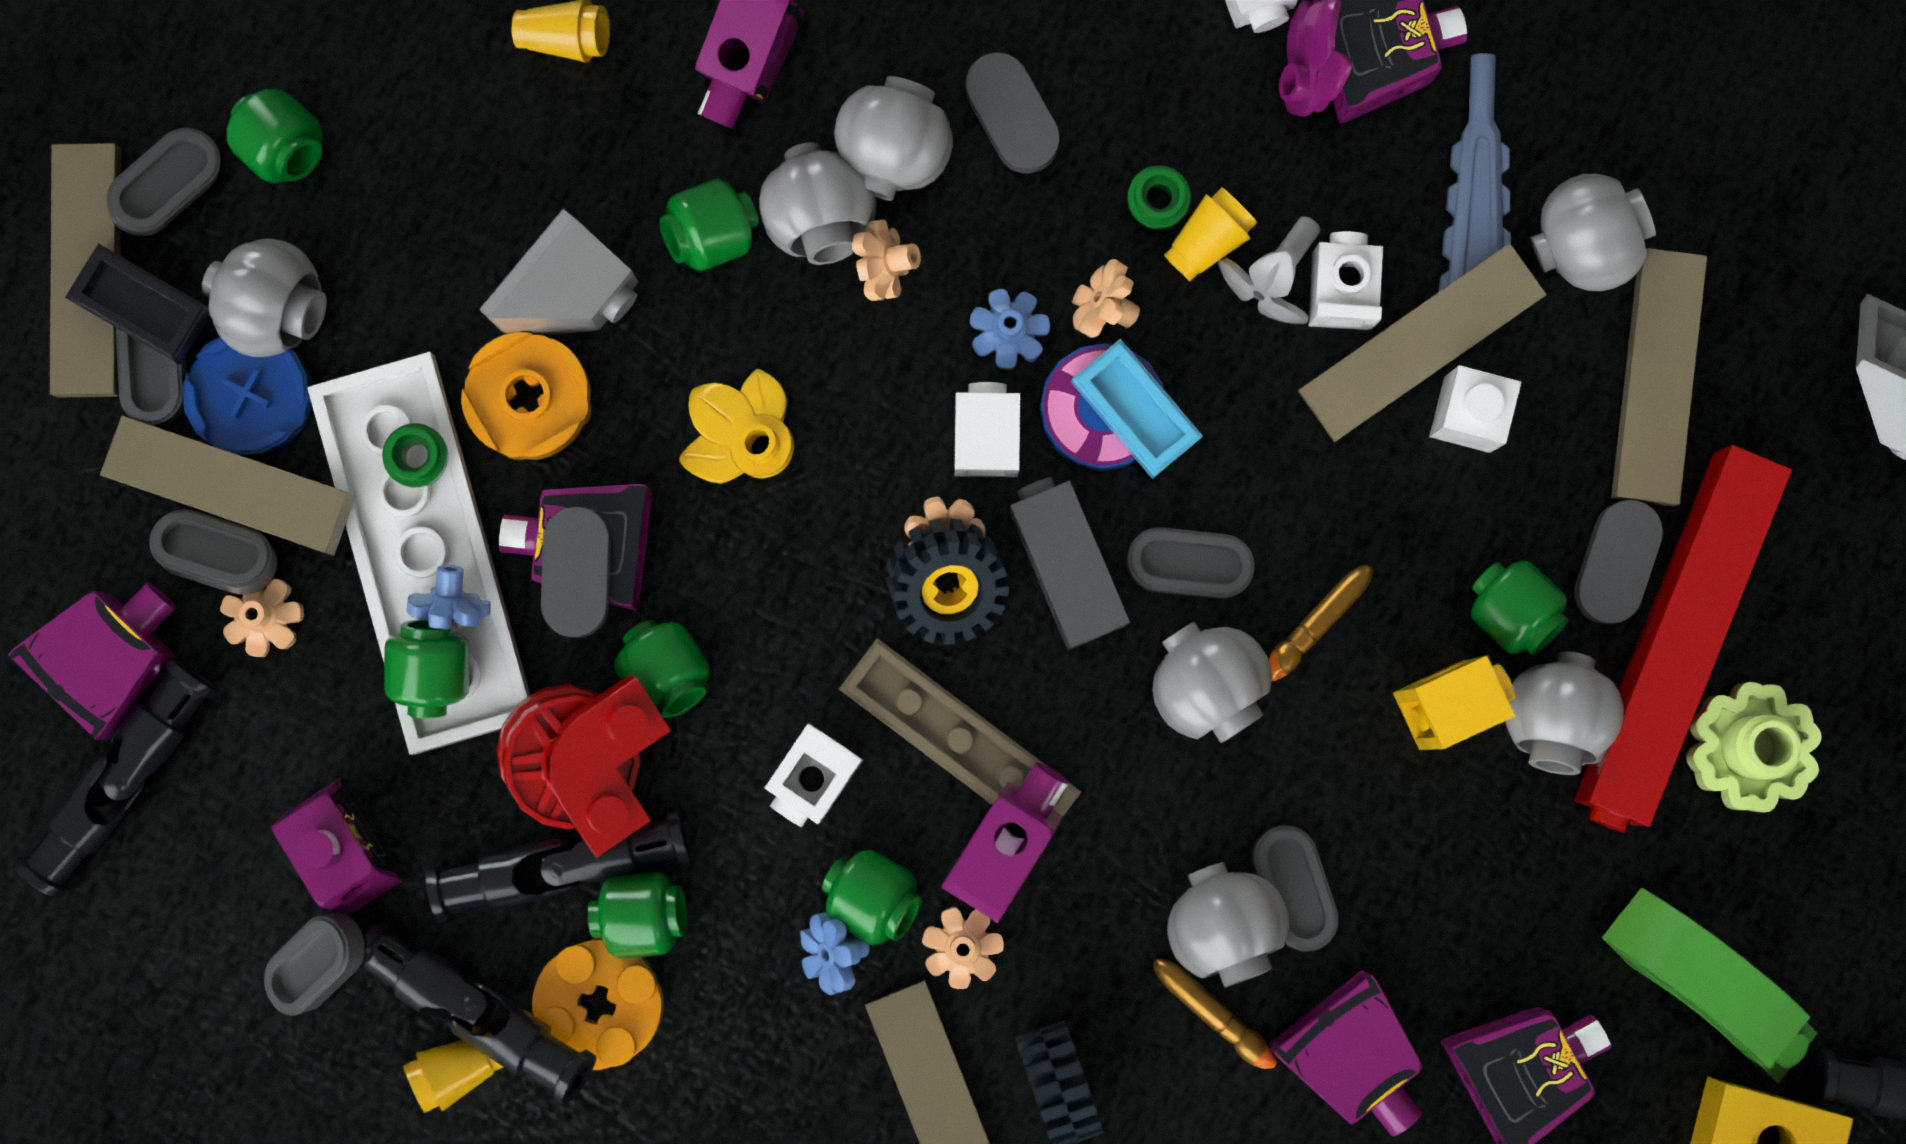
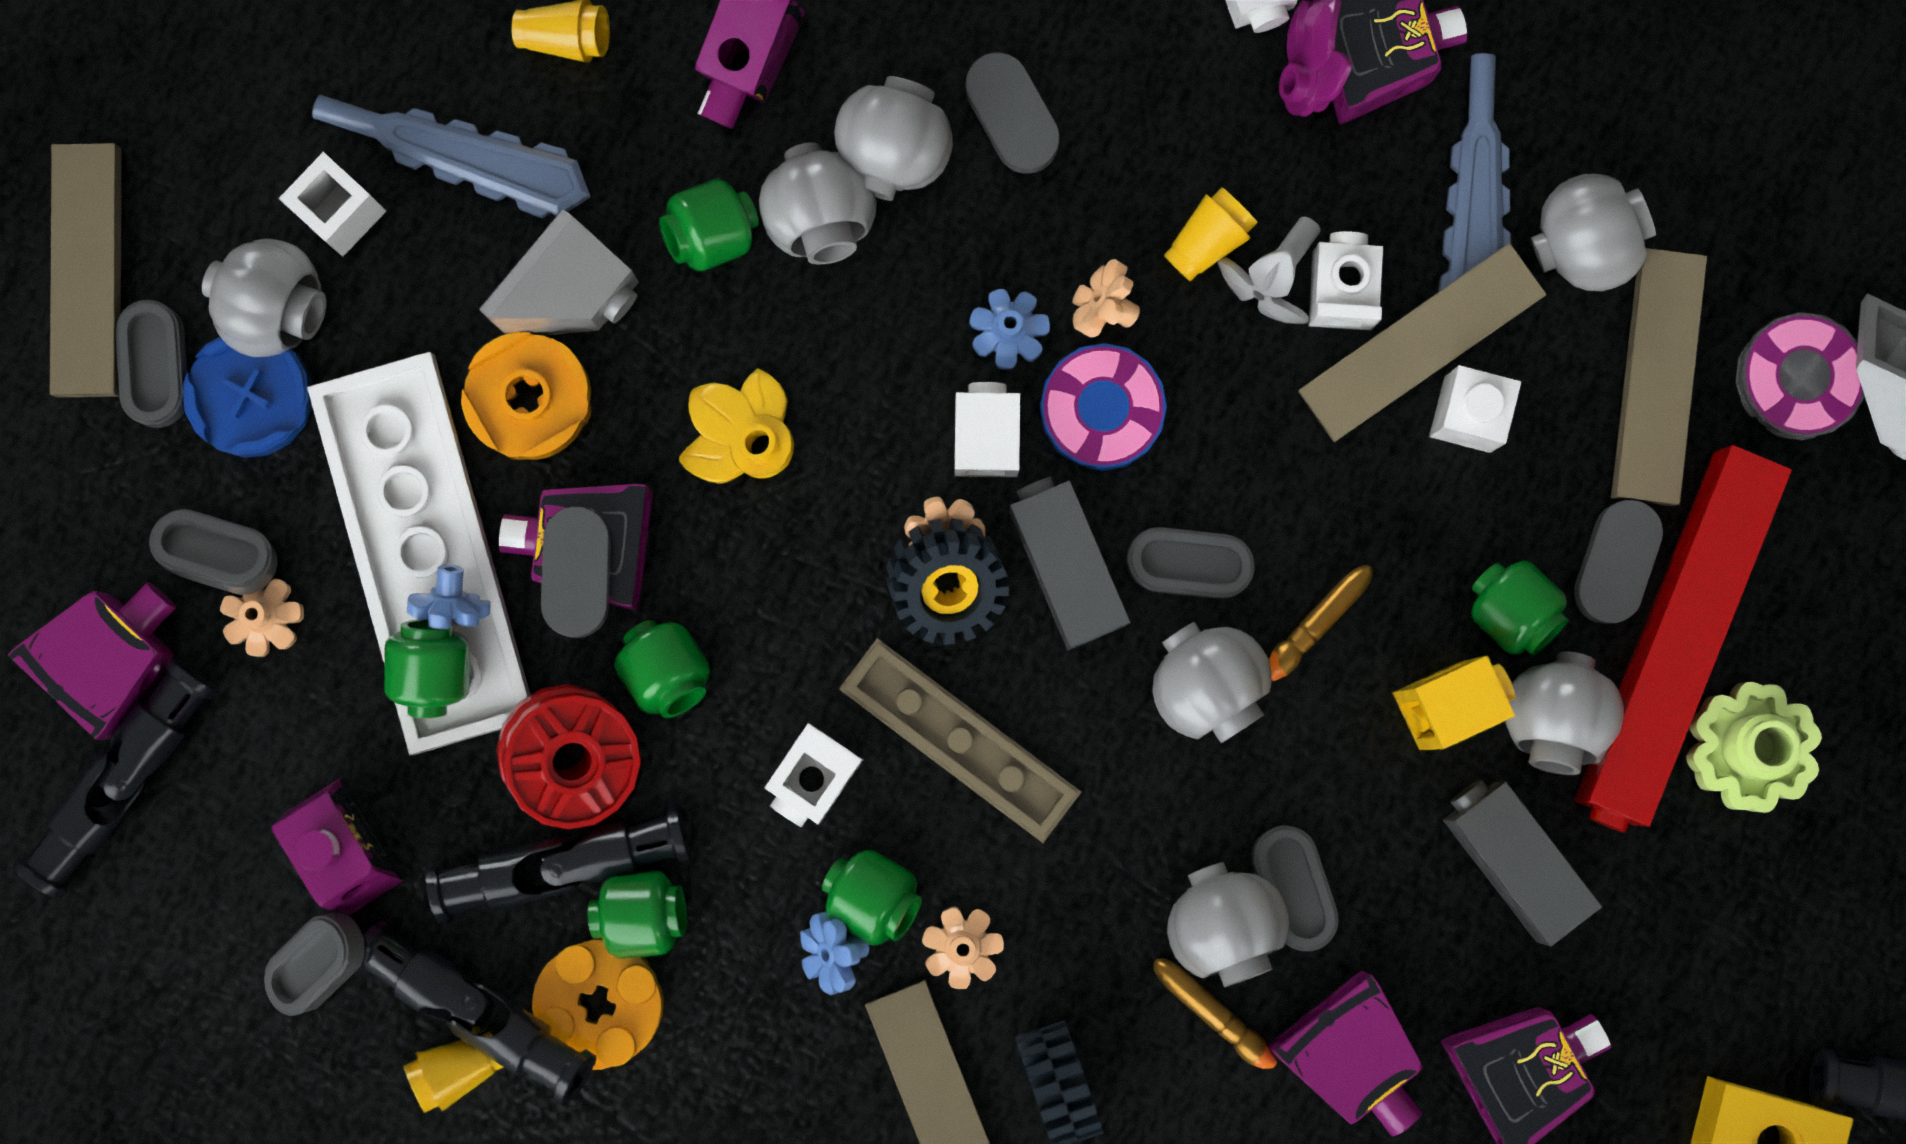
black tile [65,243,210,365] -> none
dark tan tile [100,416,356,556] -> none
dark grey tile [107,128,220,236] -> none
green head [227,88,323,183] -> none
green plate [382,423,448,488] -> none
red plate [548,674,671,858] -> none
light nougat plant [852,220,921,301] -> none
magenta torso [942,762,1069,923] -> none
medium azure tile [1071,339,1203,479] -> none
green plate [1127,166,1191,229] -> none
bright green arch [1602,887,1818,1083] -> none
none -> white brick [279,152,386,256]
none -> sand blue sword [312,95,591,218]
none -> dark grey brick [1443,779,1602,946]
none -> tile [1736,312,1865,440]

